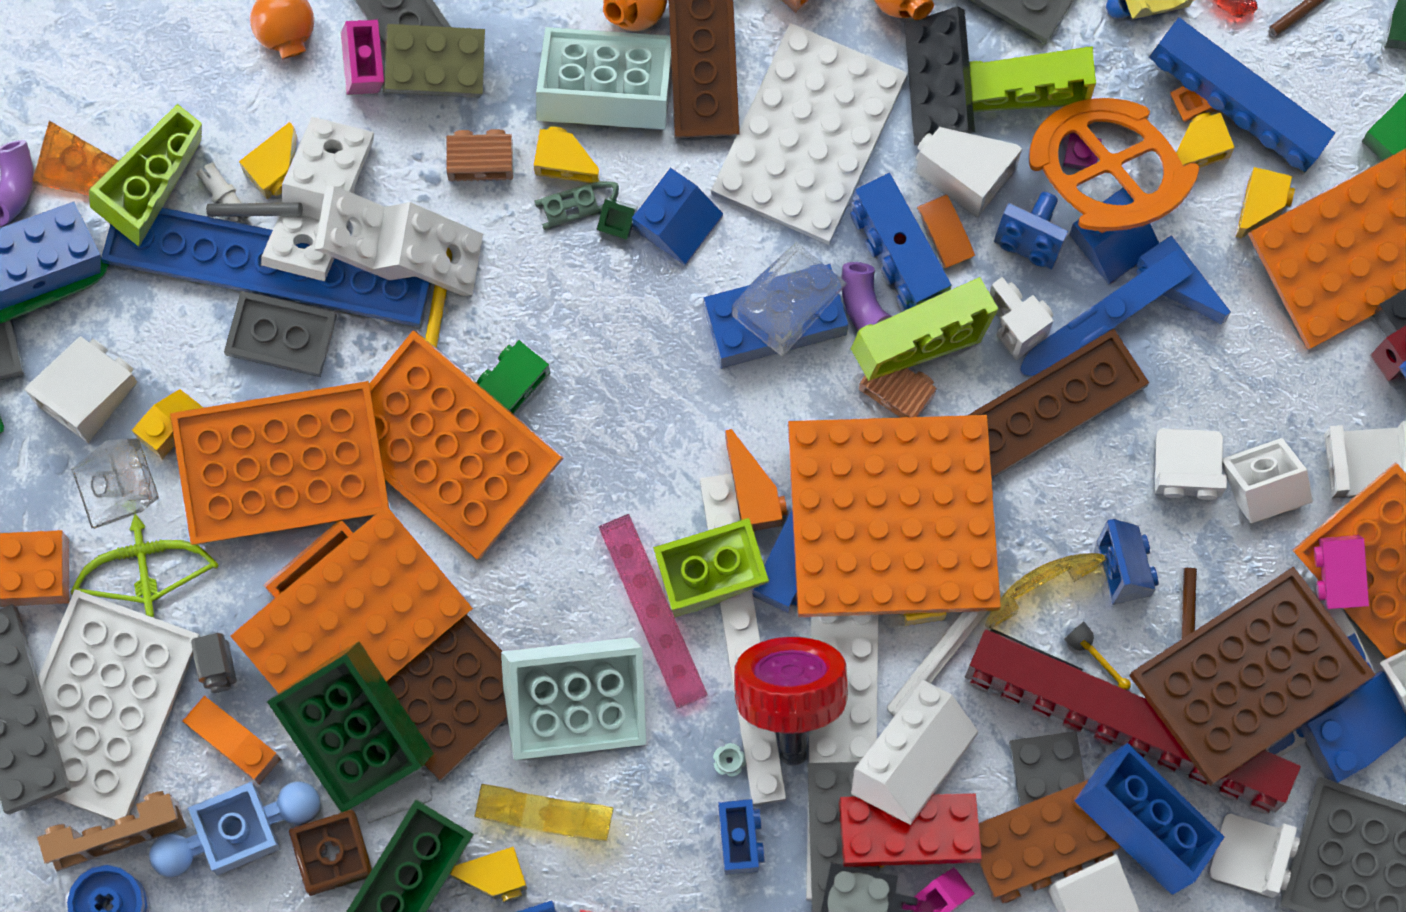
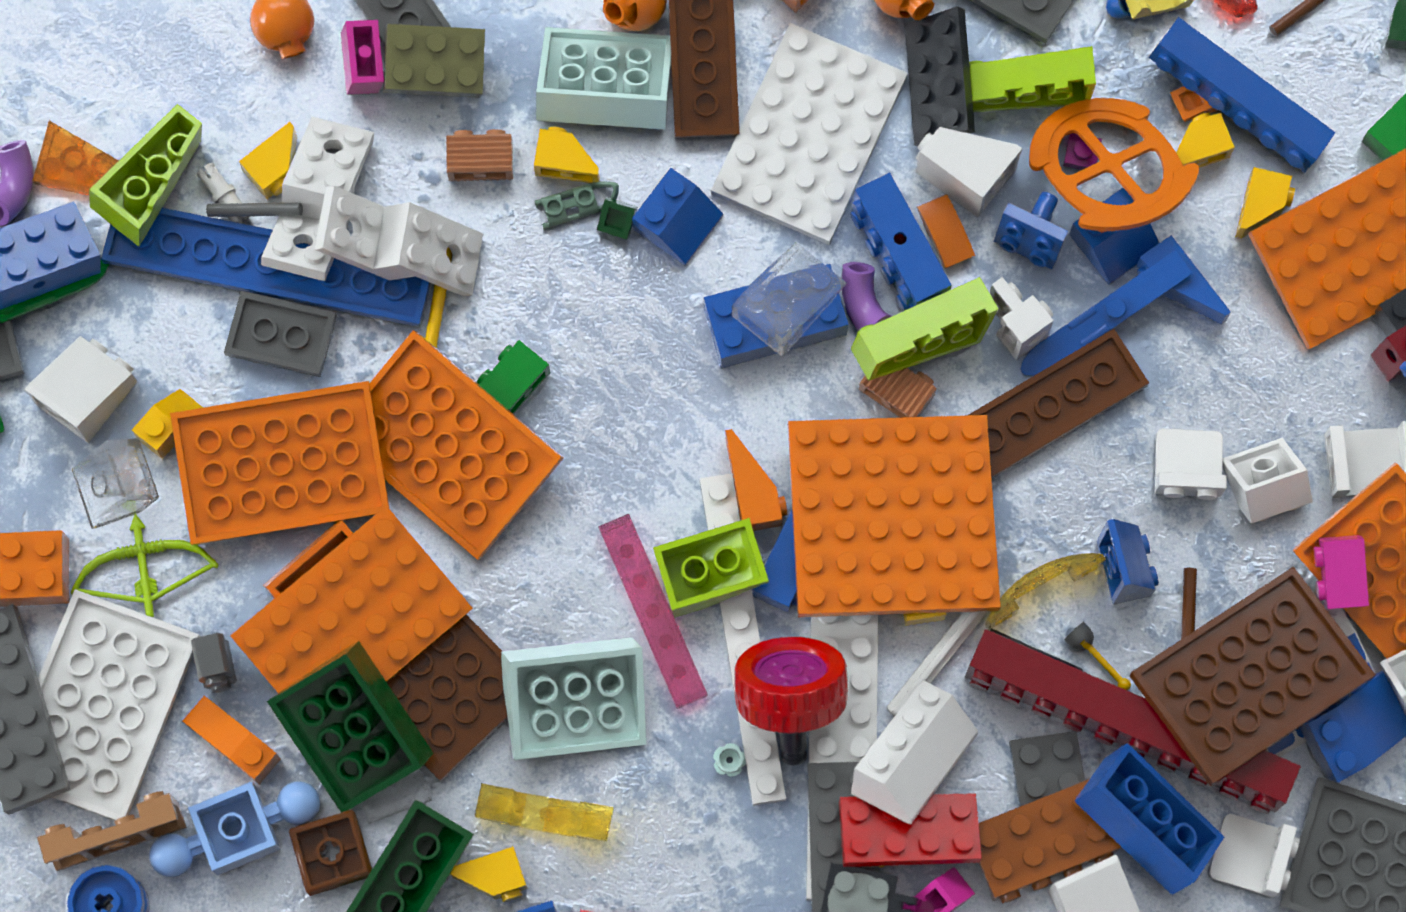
blue brick [718,799,765,875] -> none

